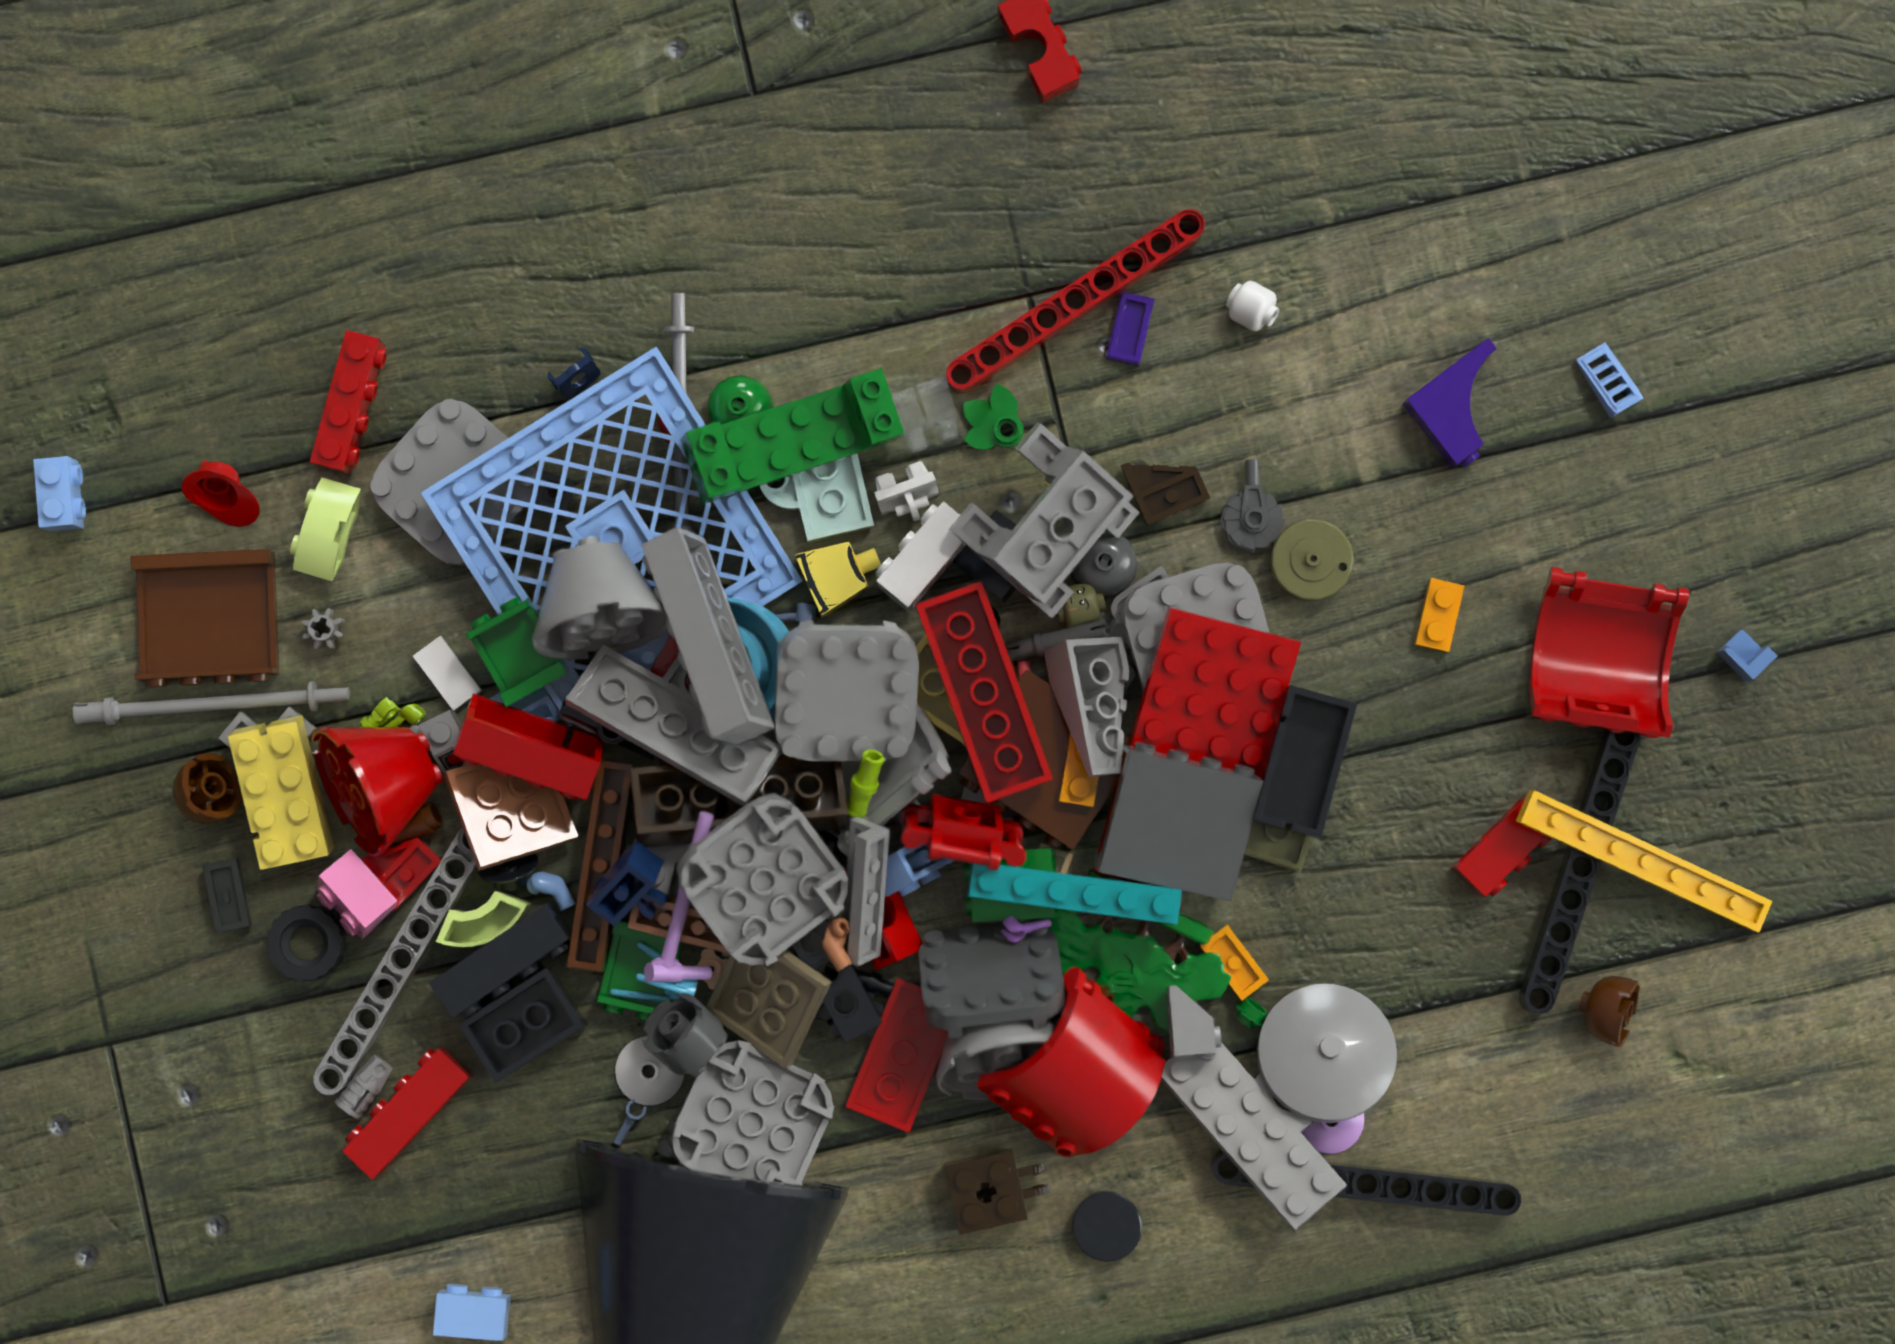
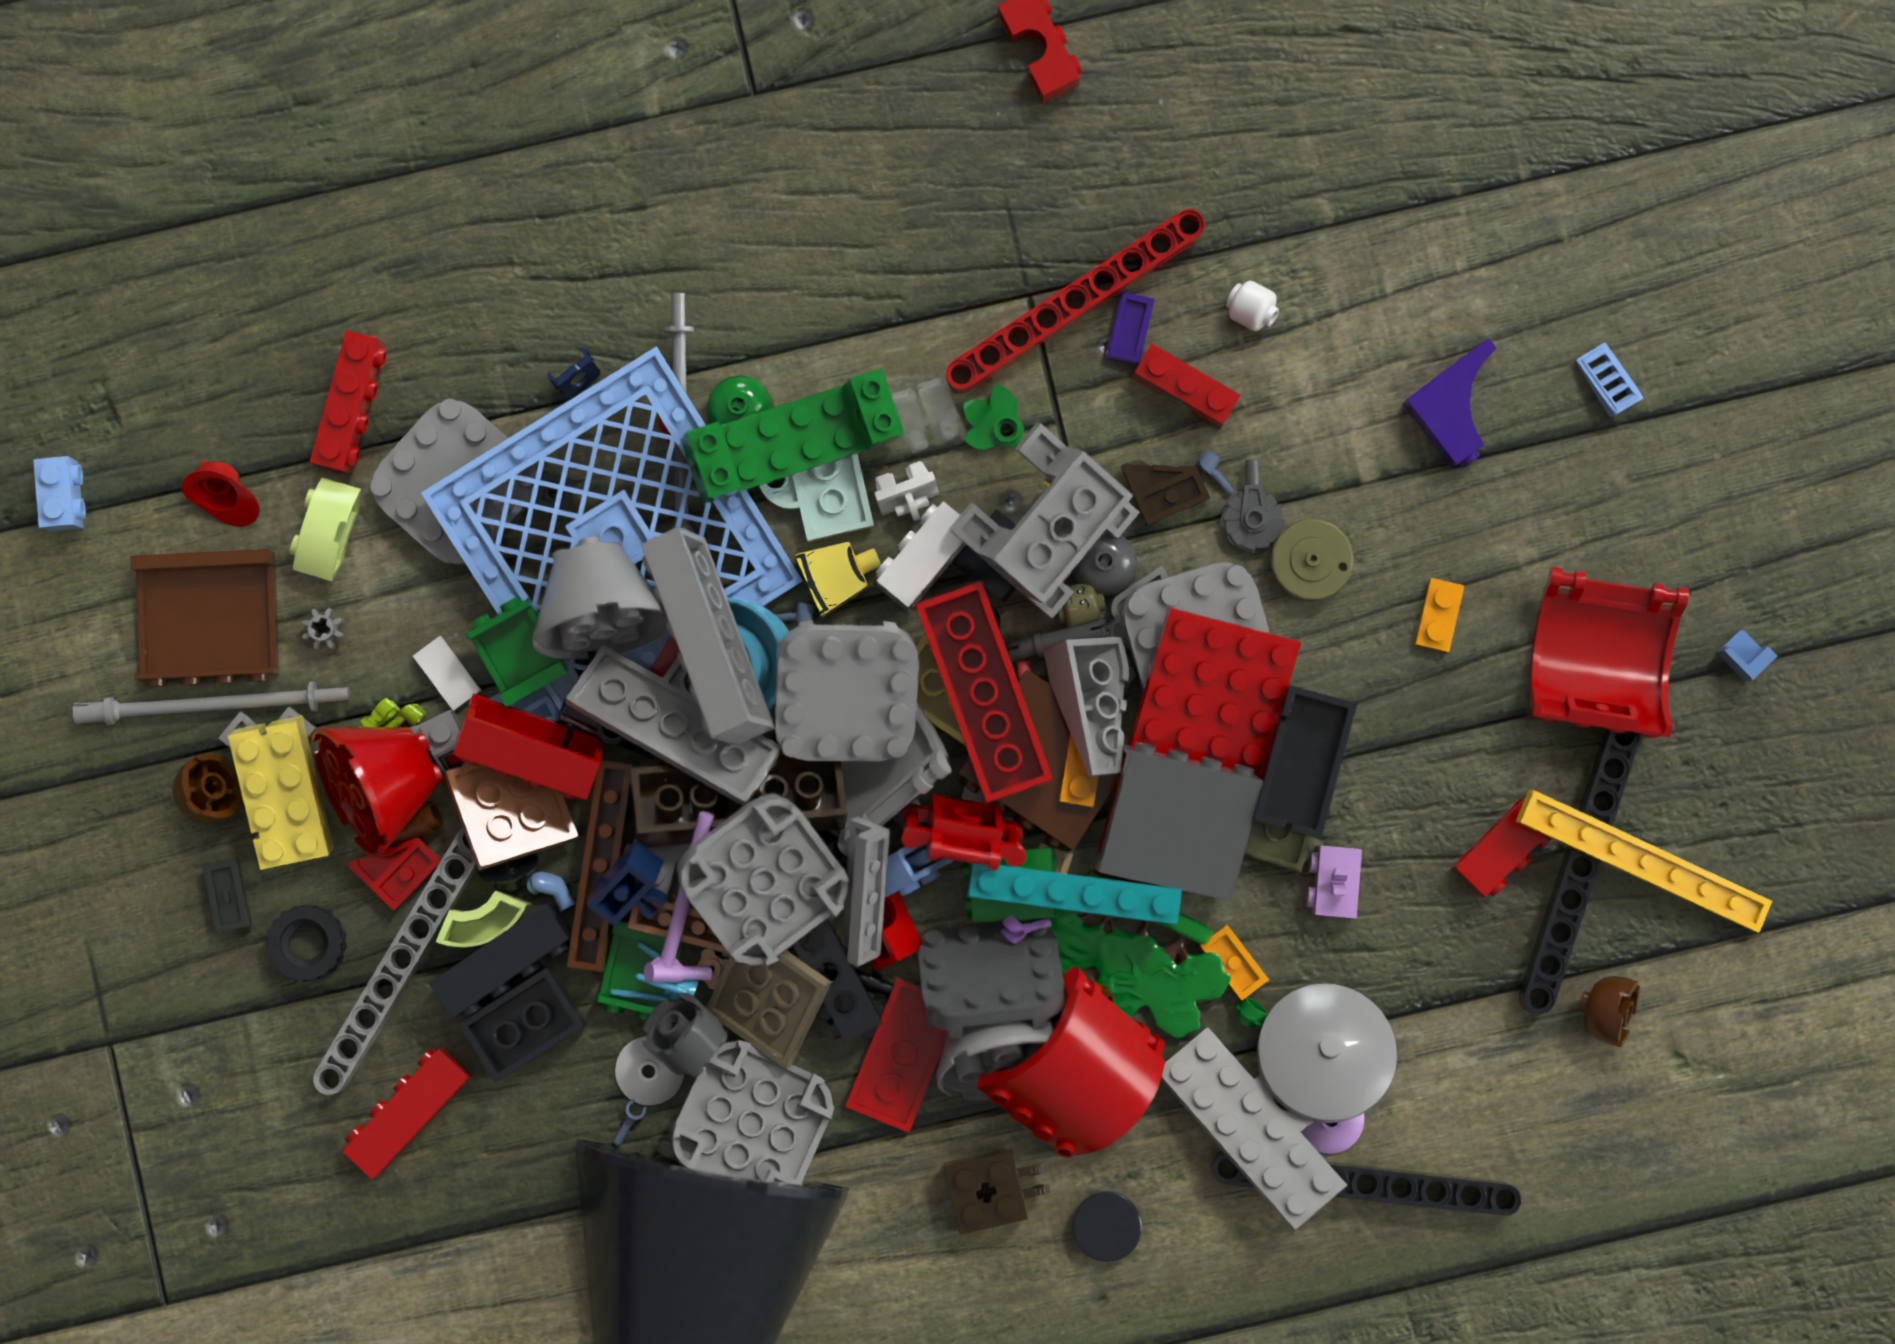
bright pink slope [316,849,397,940] -> none
light grey hinge [335,1055,393,1120] -> none
light blue brick [433,1284,511,1341] -> none
nougat arm [821,918,852,972] -> none
lime pin [847,749,885,818] -> none
light grey slope [1165,985,1221,1059] -> none
none -> red arch [1132,343,1240,430]
none -> sand blue hand [1197,450,1234,495]
none -> lavender brick [1306,846,1362,918]

